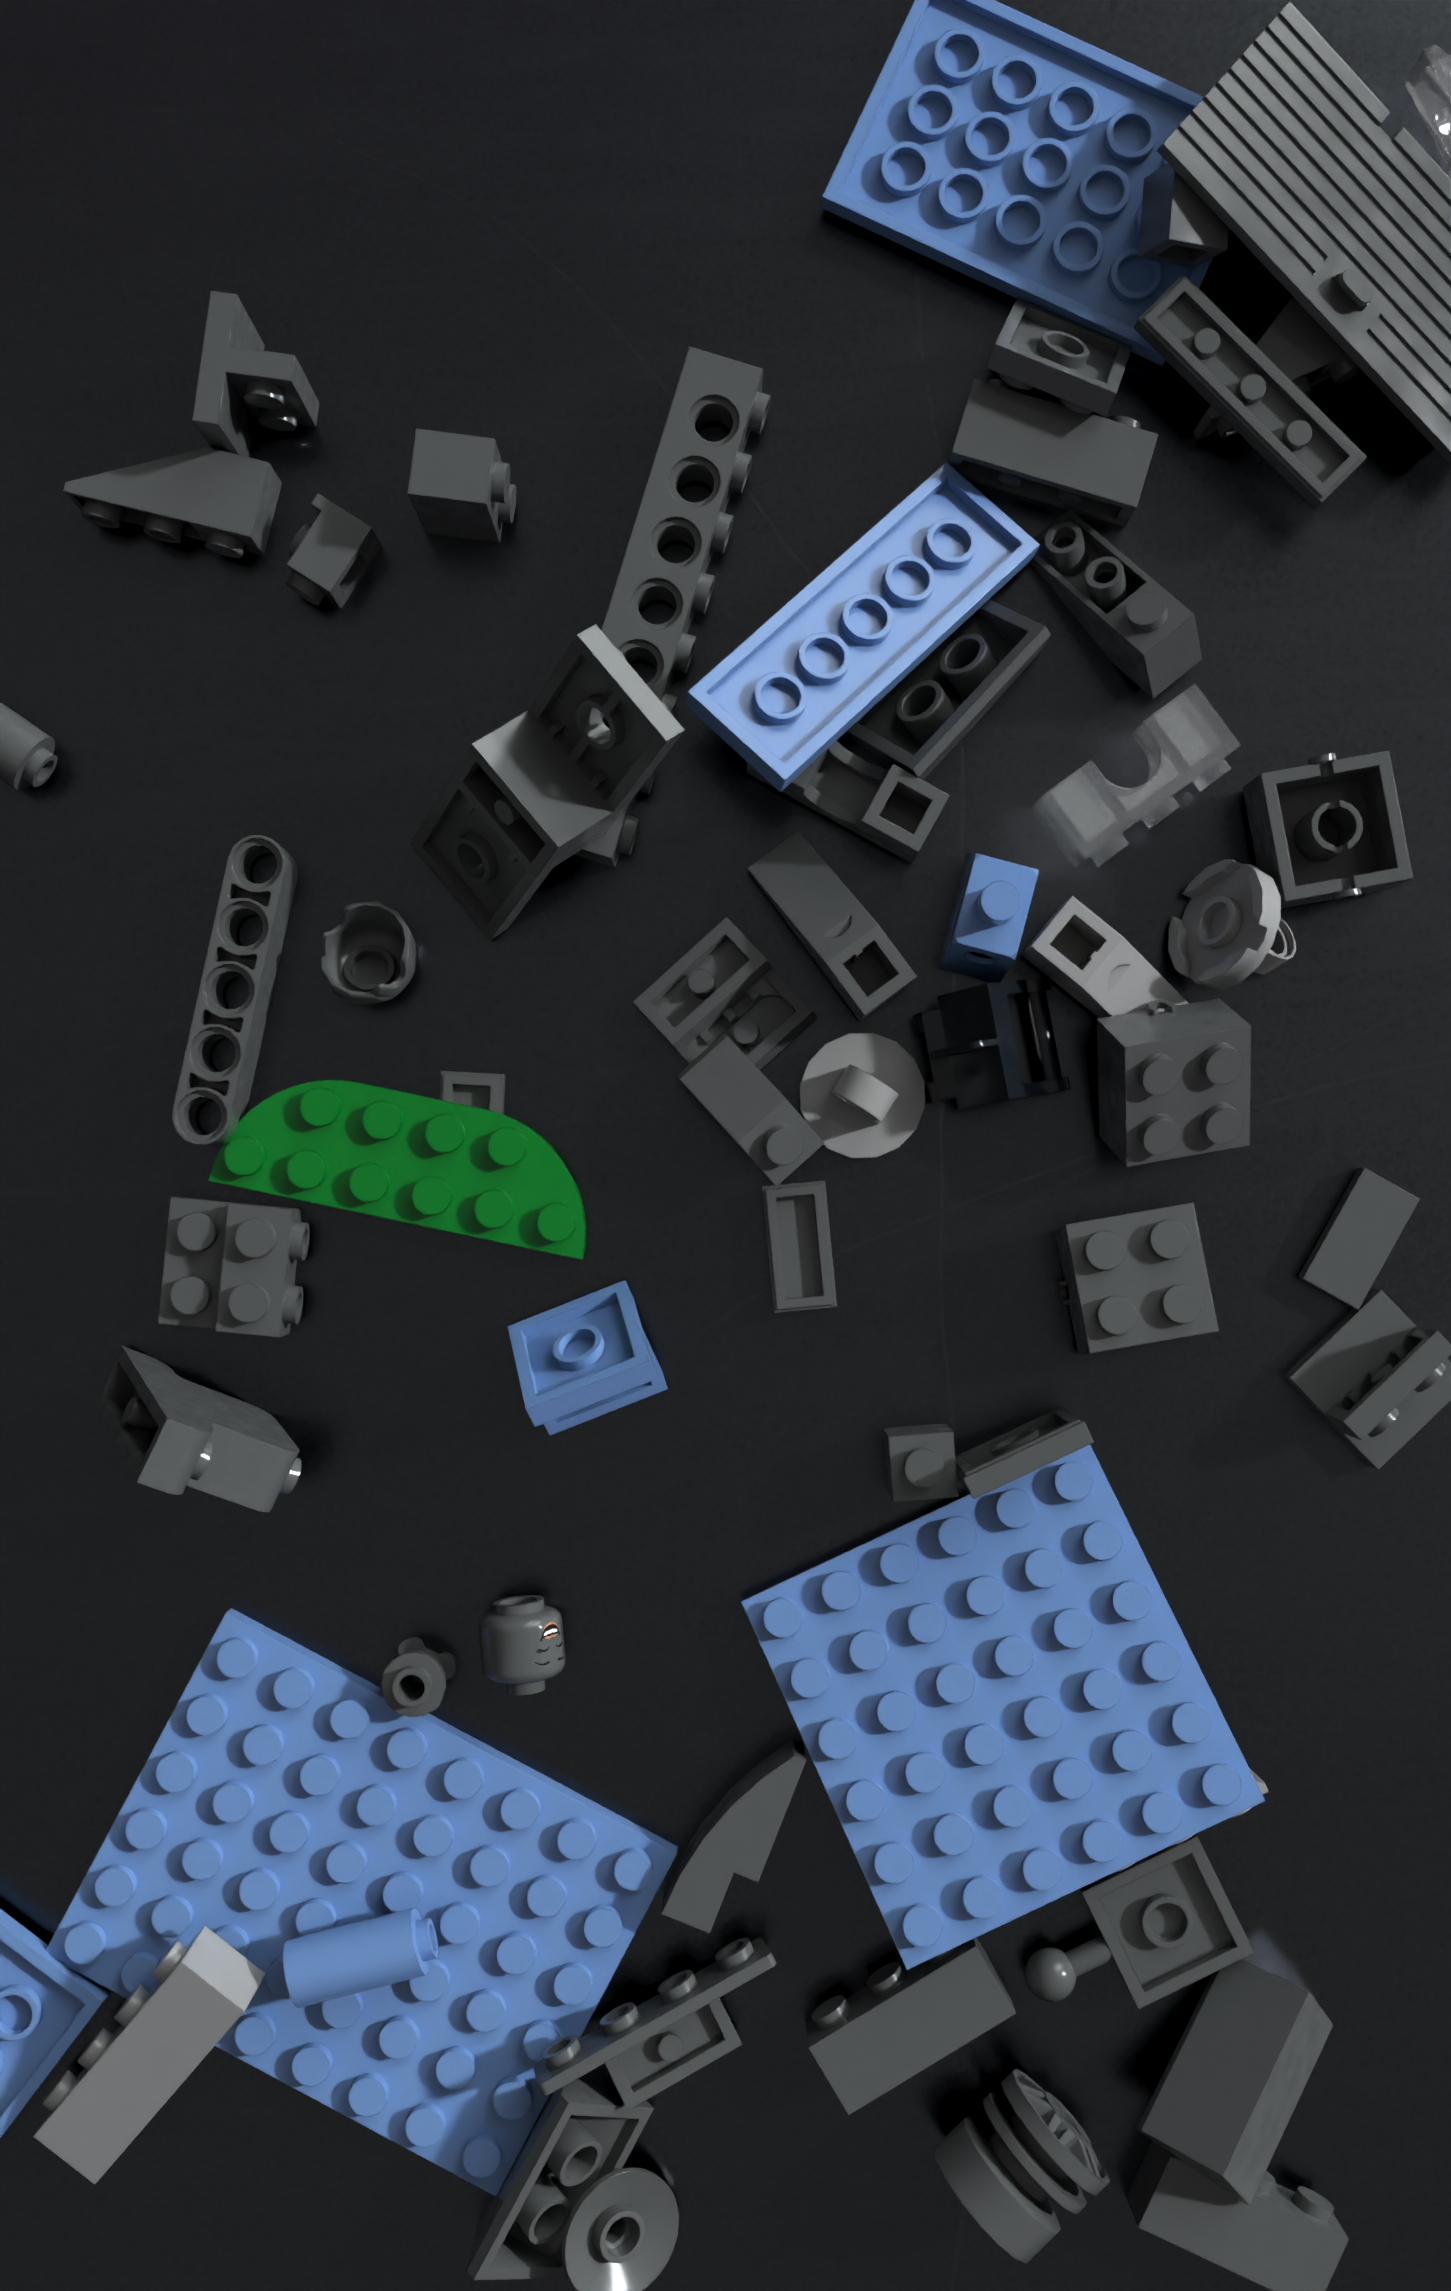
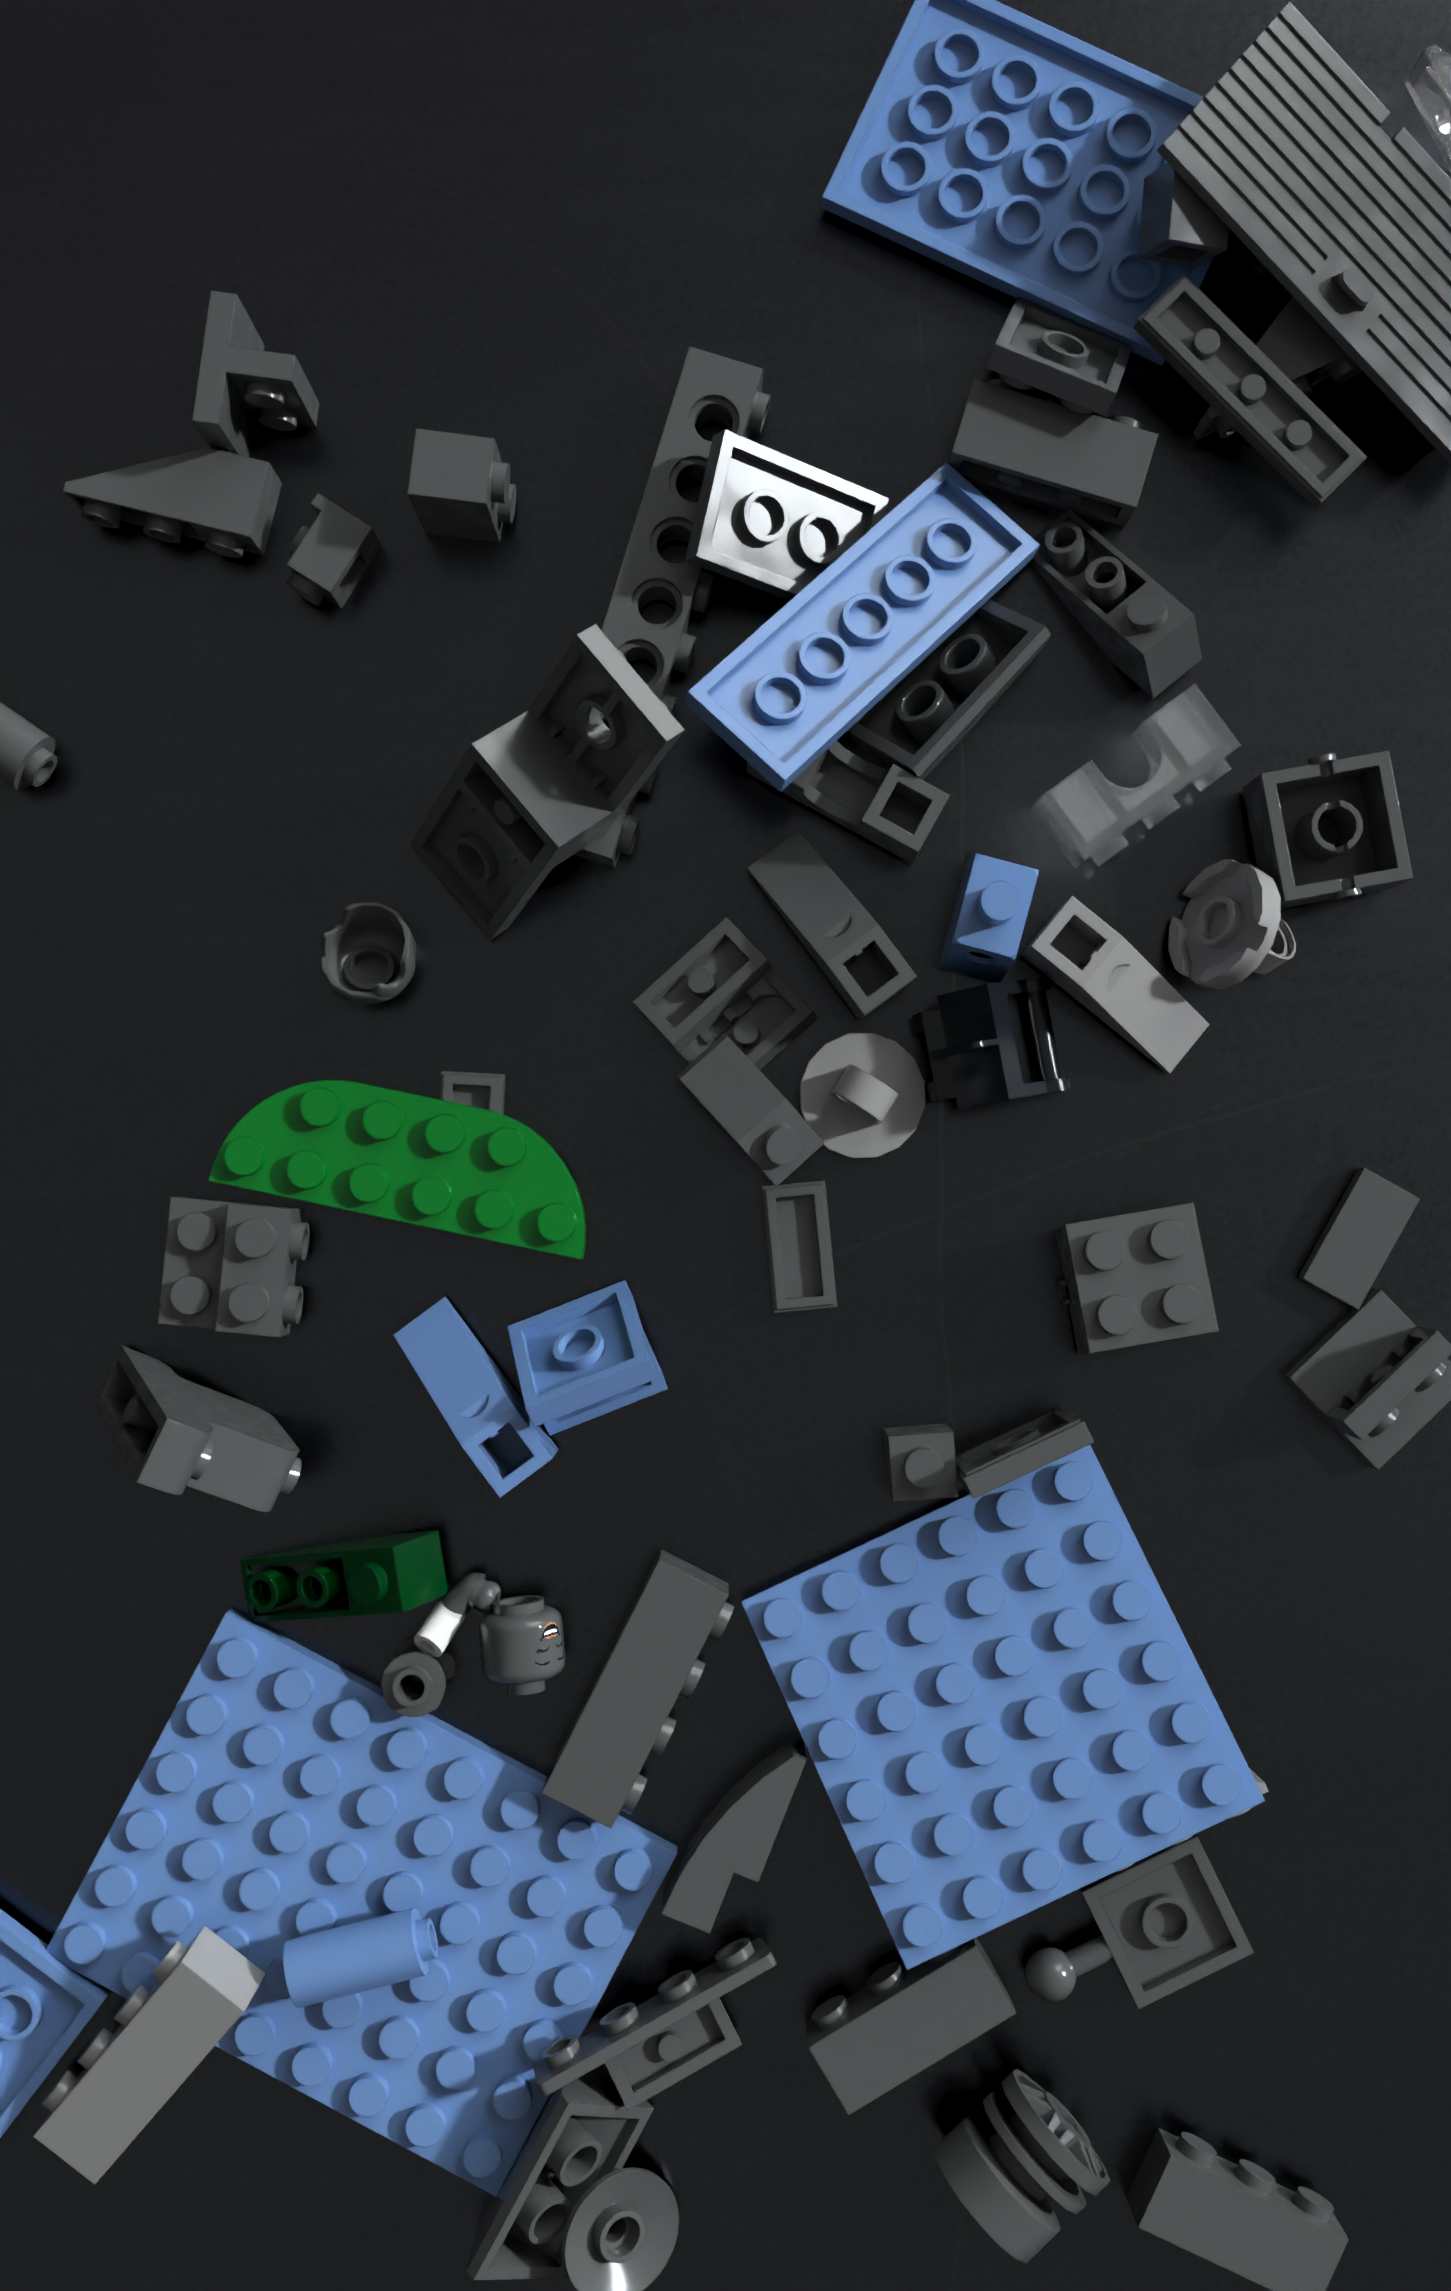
dark grey beam [172,835,298,1146] -> none
dark grey brick [1097,998,1251,1167] -> none
dark grey slope [1136,1959,1333,2205] -> none
none -> dark green slope [240,1530,448,1623]
none -> medium blue slope [394,1296,558,1498]
none -> arm [414,1572,501,1657]
none -> dark grey brick [542,1549,734,1828]
none -> plate [685,430,889,601]

